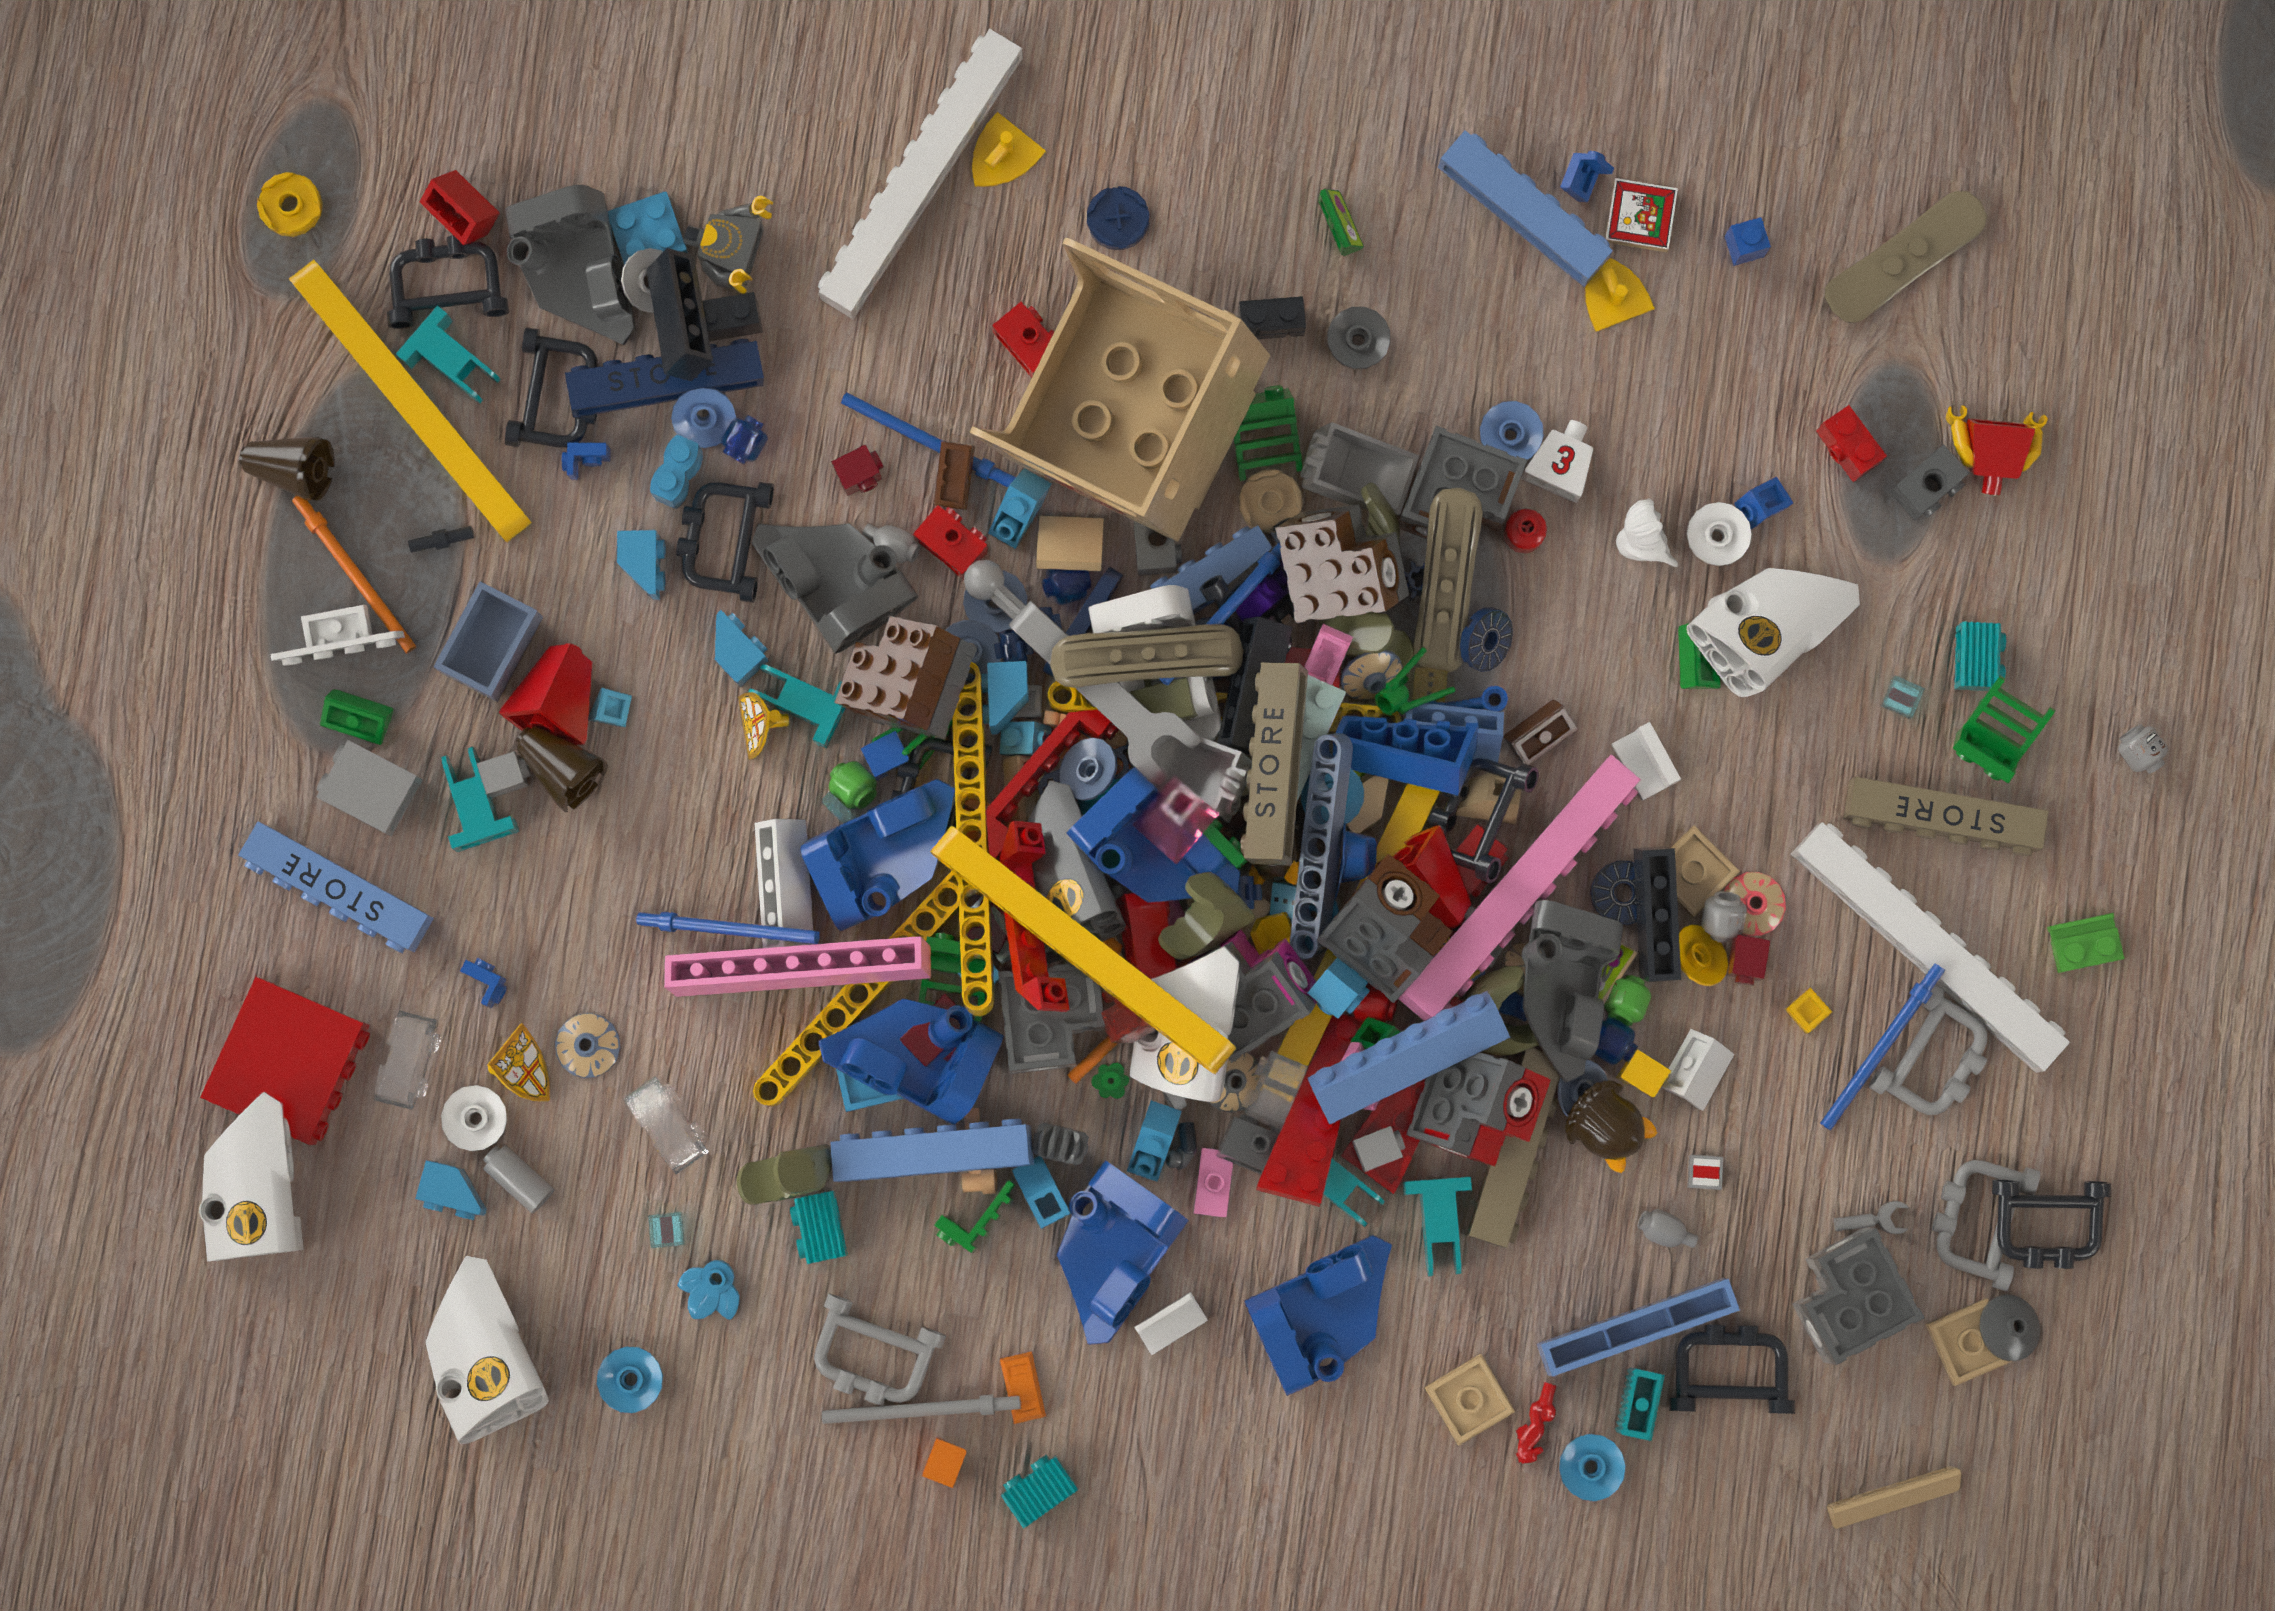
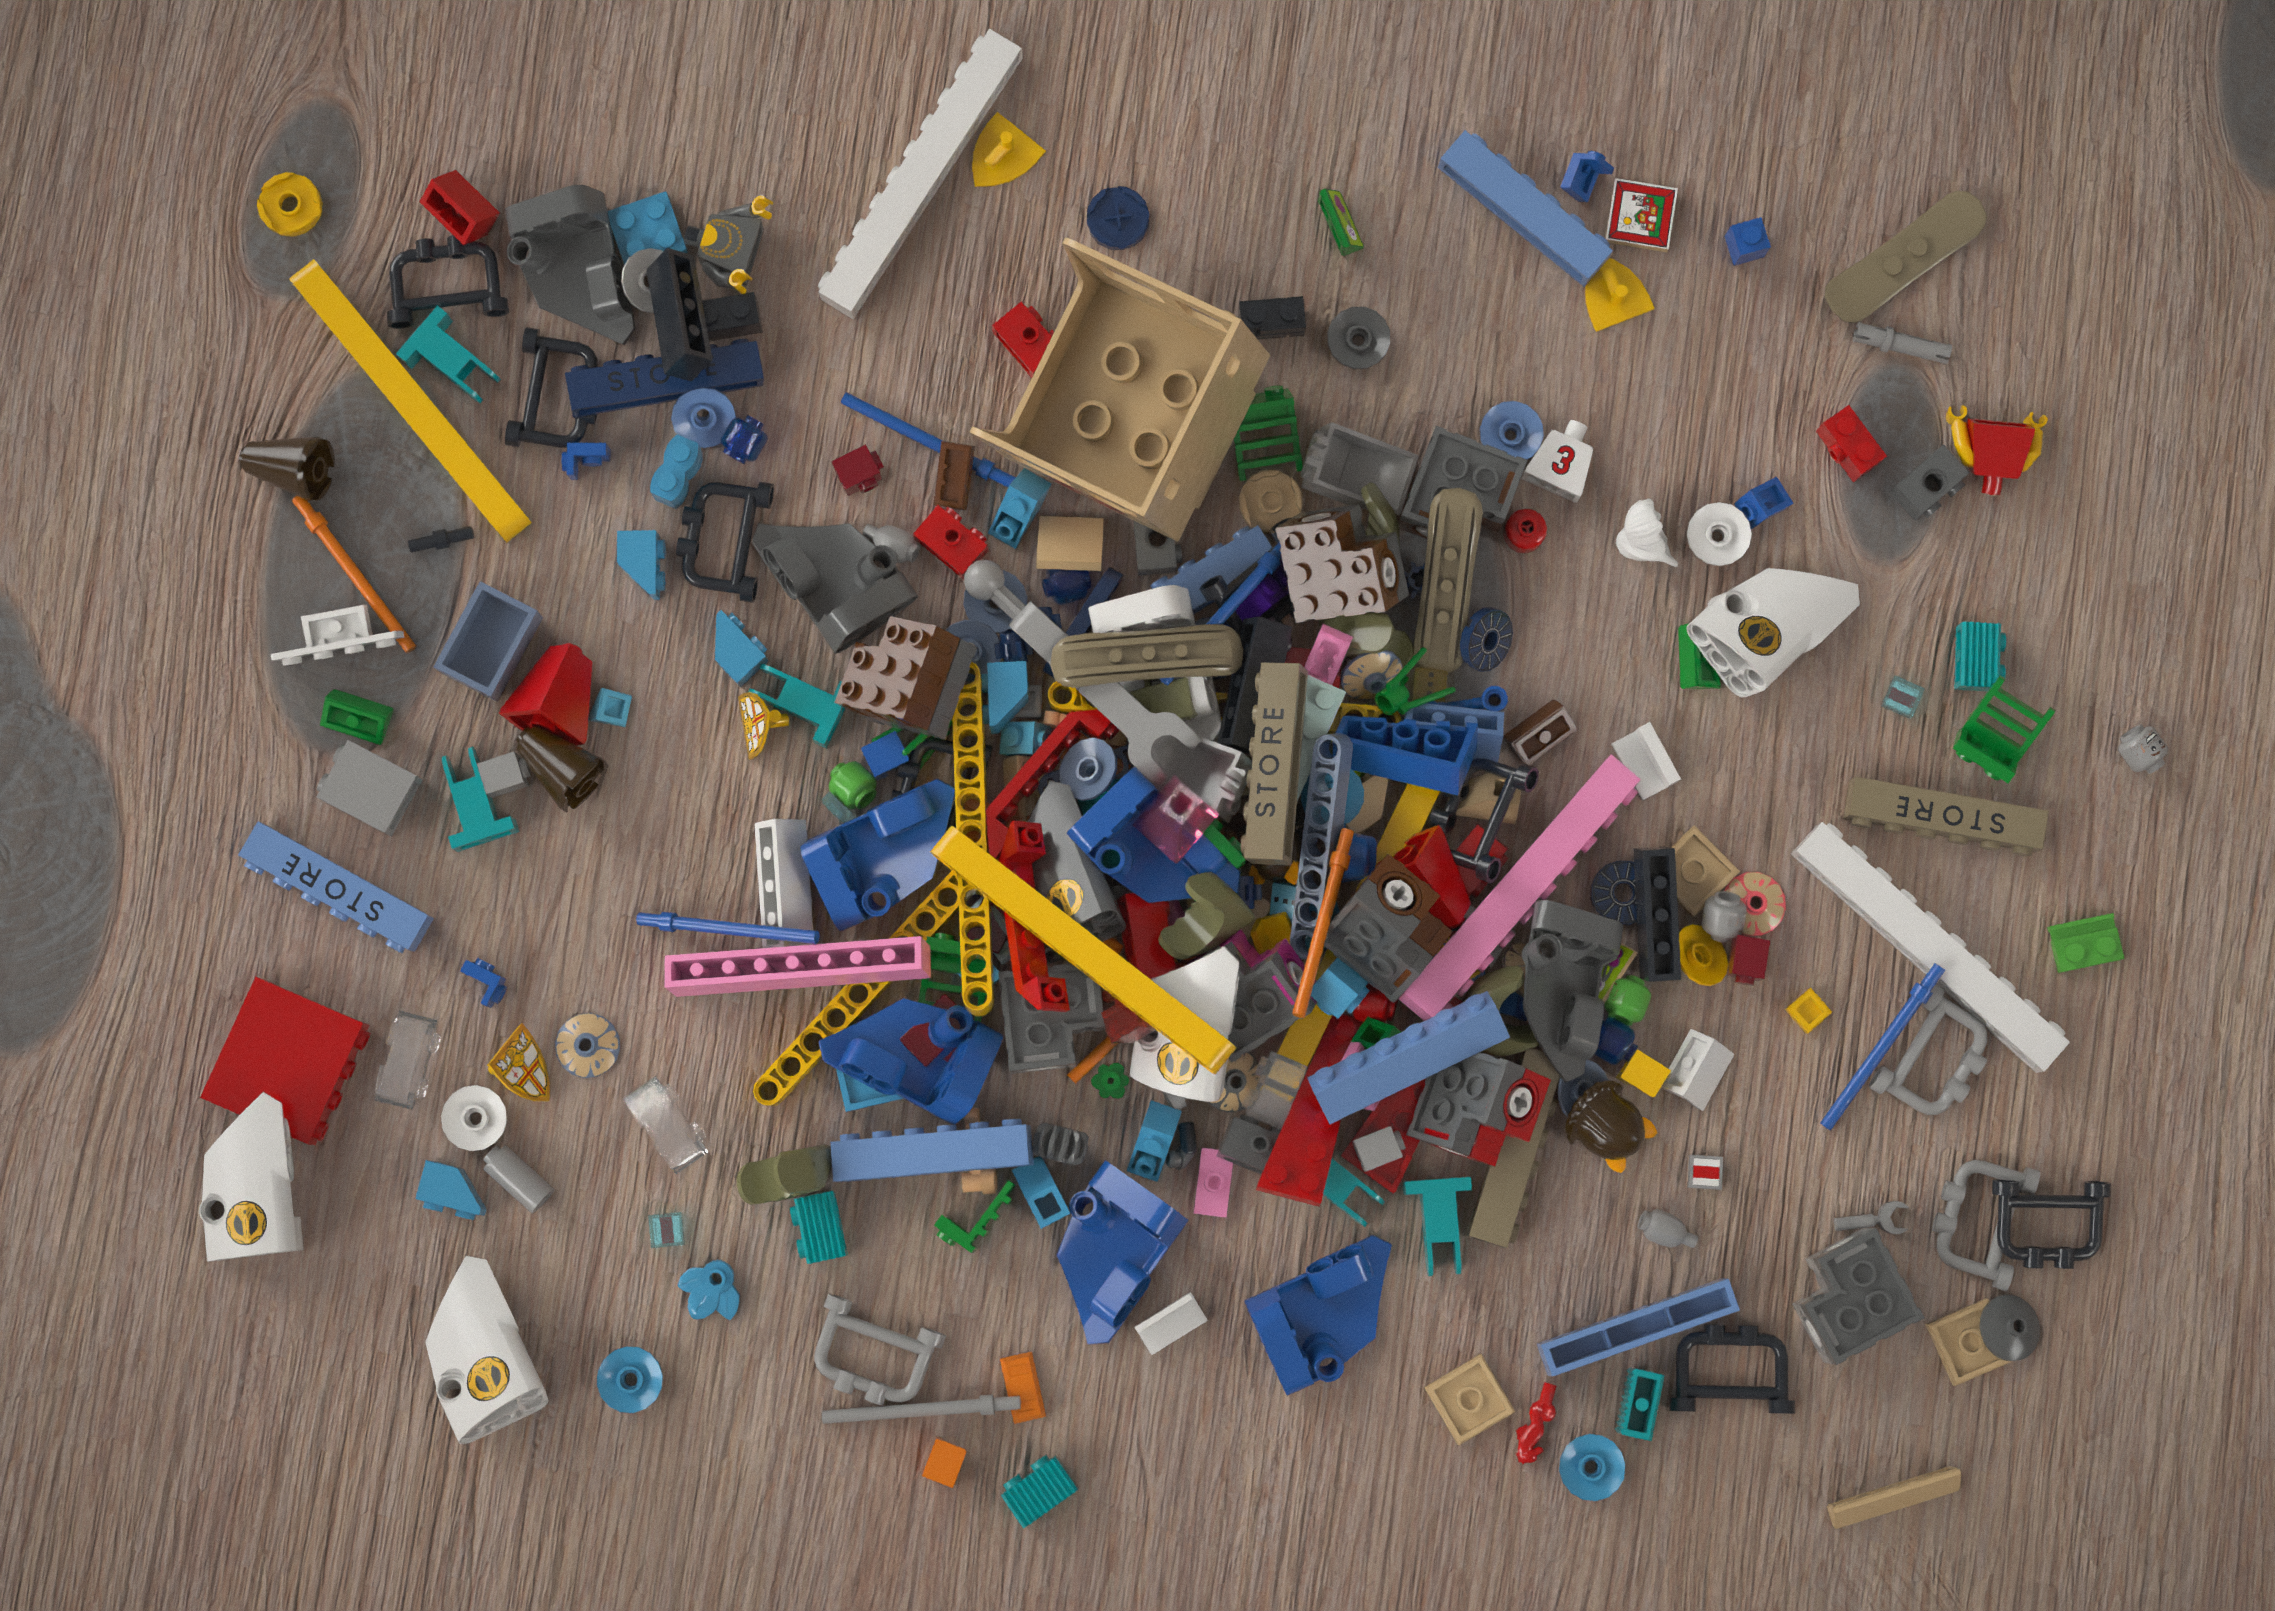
none -> orange bar [1292,828,1354,1018]
none -> light grey pin [1853,322,1952,365]

